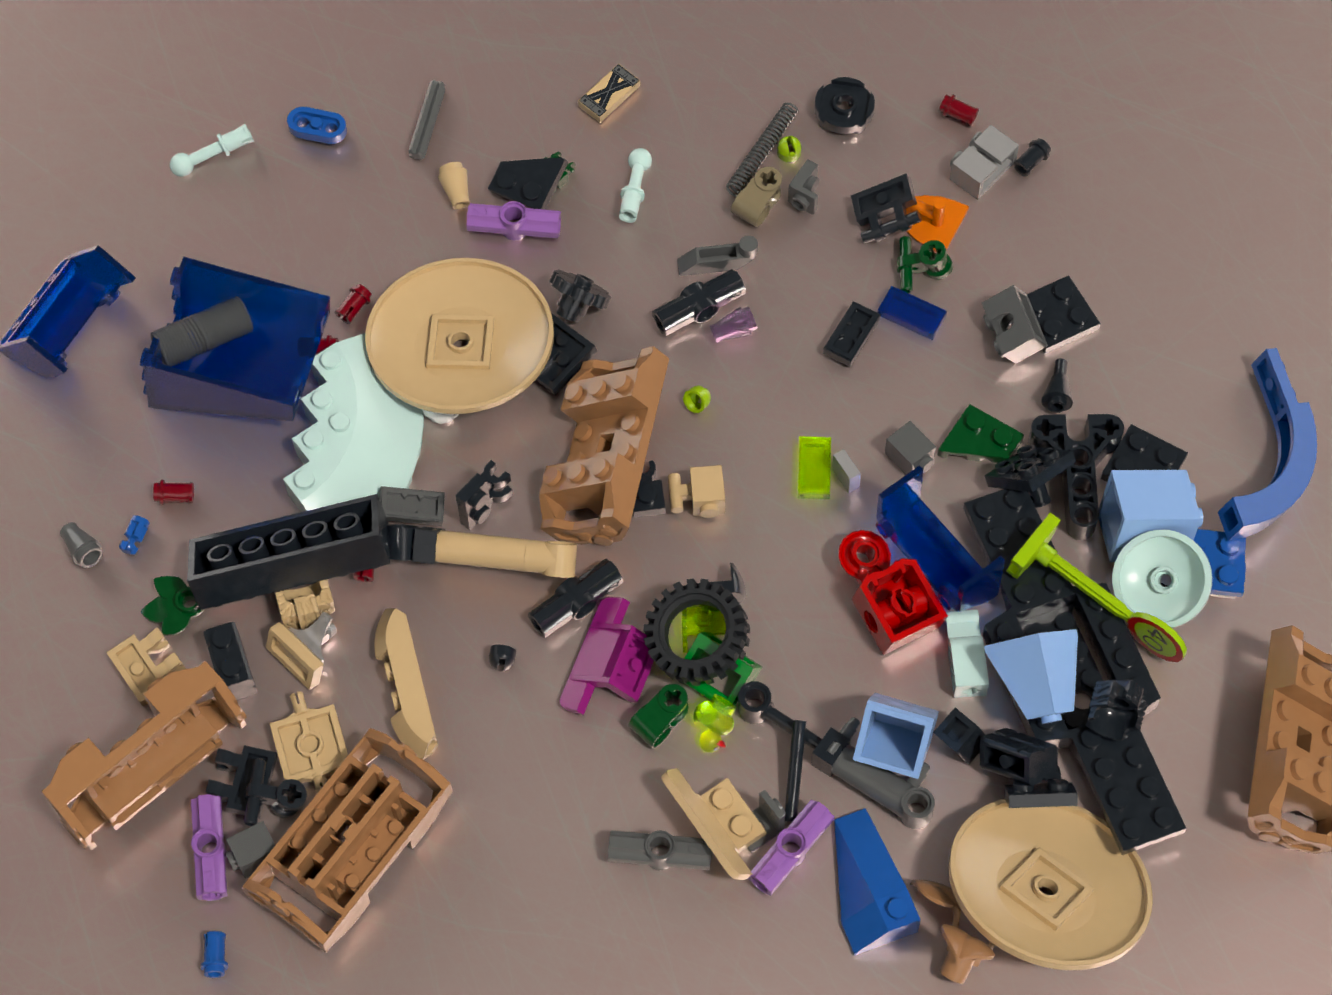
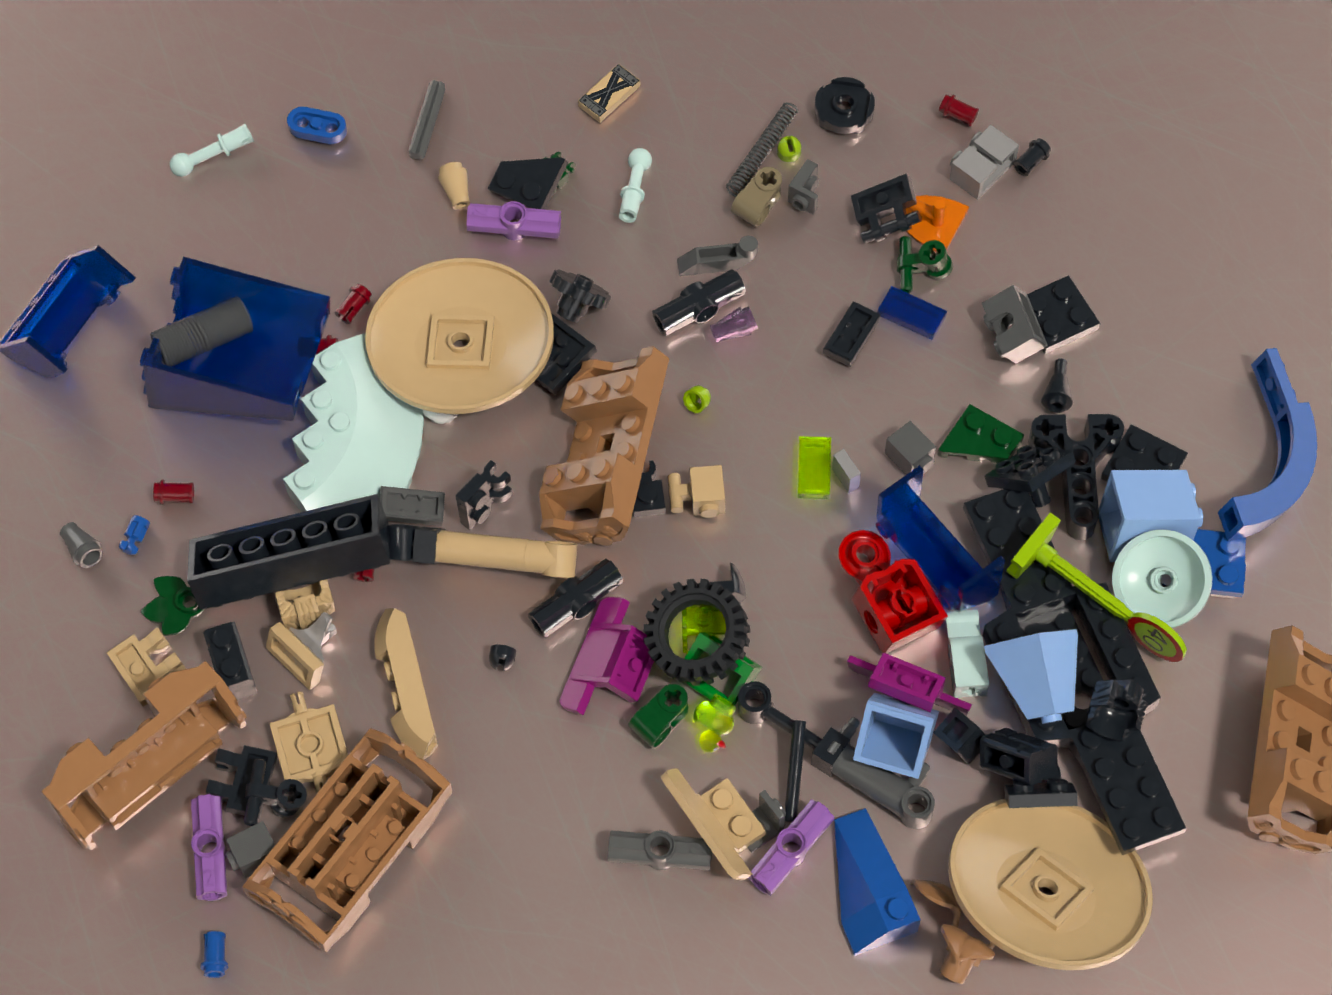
none -> magenta plate [847,652,972,716]

